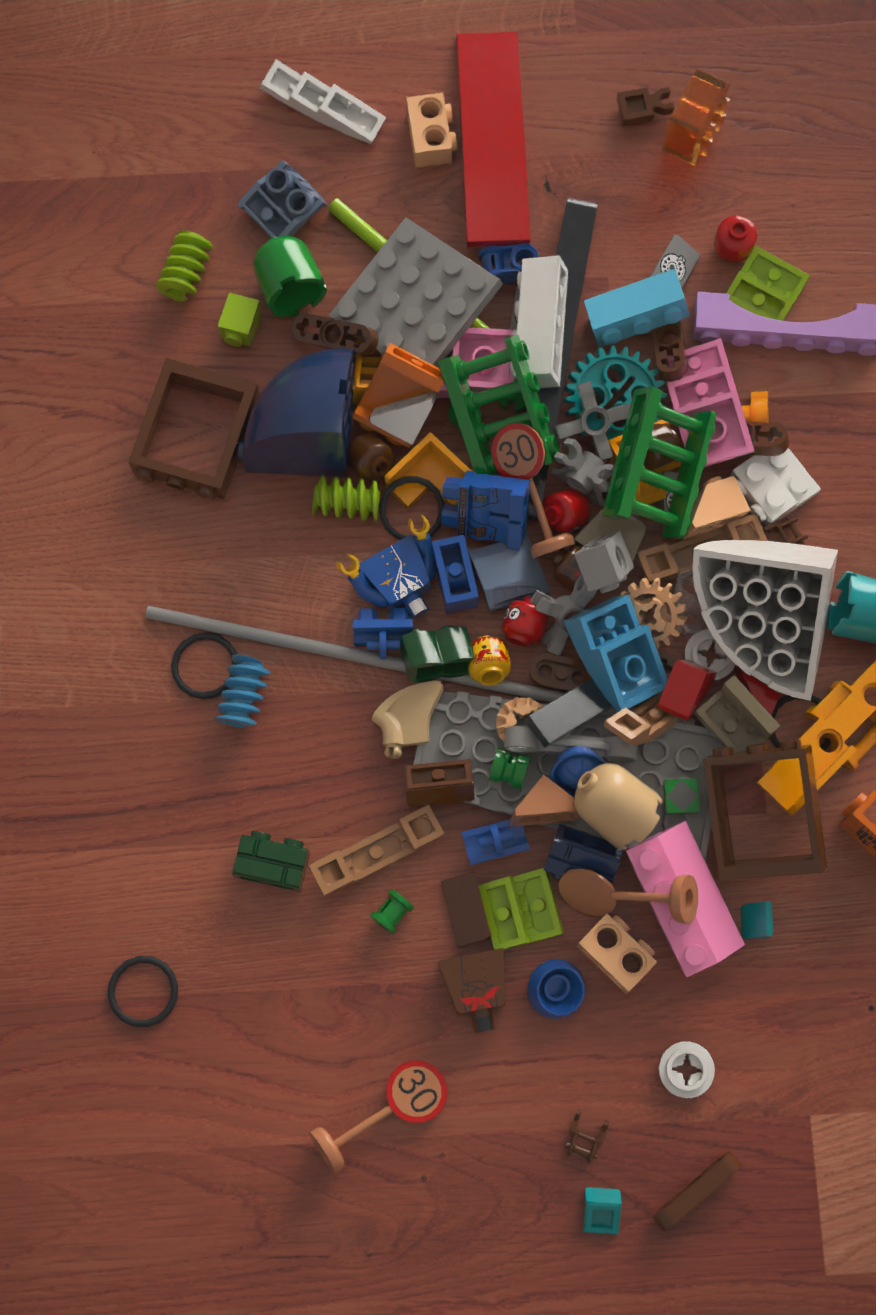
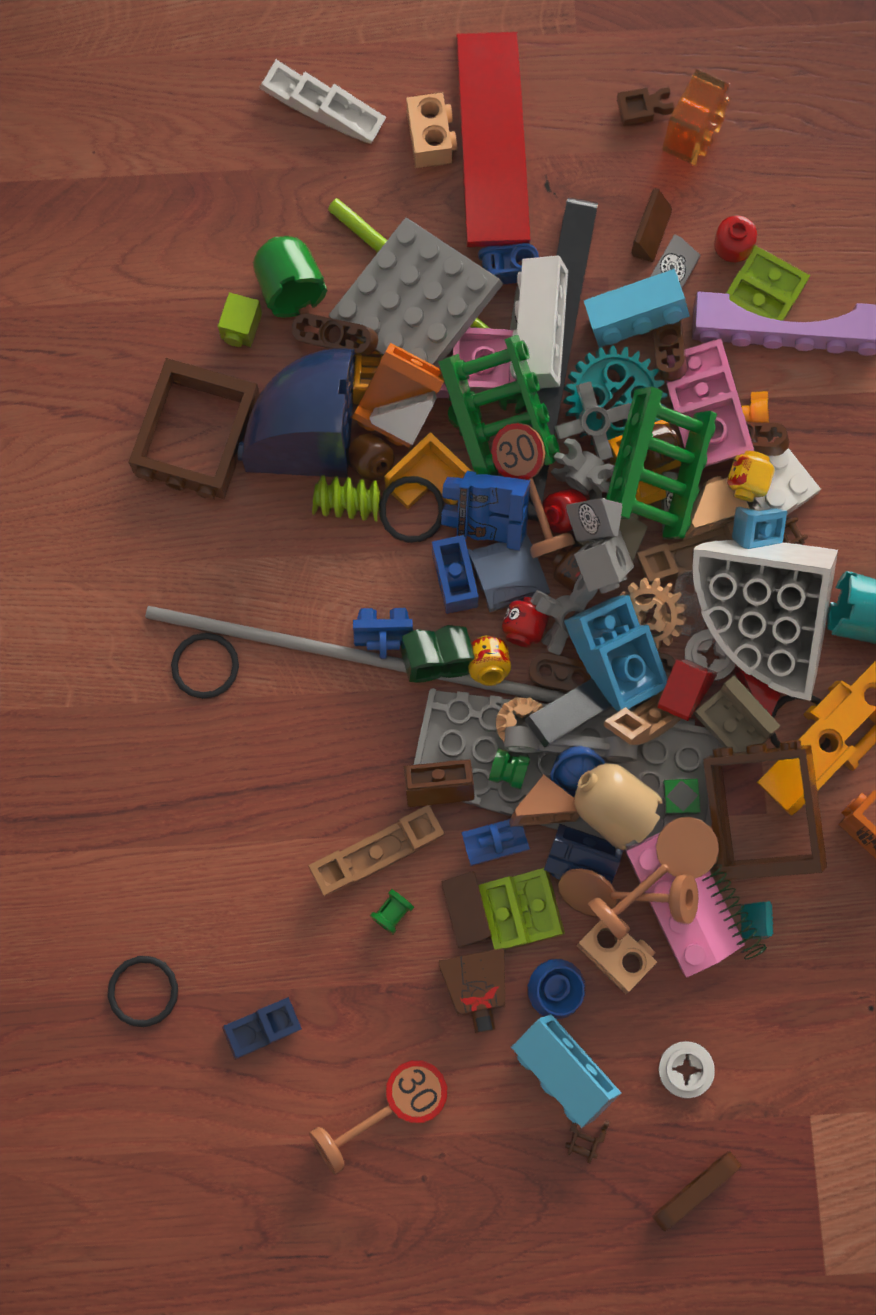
lime piece [156,230,214,302] -> none
dark azure piece [214,654,271,728] -> none
dark green brick [232,831,310,892] -> none
sand blue slope [237,160,327,238] -> none
blue torso [336,515,436,619] -> none
tan arm [372,681,444,759] -> none
teal slope [583,1187,621,1235] -> none
none -> dark blue slope [222,997,302,1060]
none -> medium azure brick [511,1014,621,1128]
none -> light grey slope [566,499,622,542]
none -> nougat piece [588,817,719,940]
none -> reddish brown slope [631,188,672,262]
none -> dark green piece [702,857,767,960]
none -> yellow head [727,450,775,502]
none -> dark azure slope [732,507,787,549]

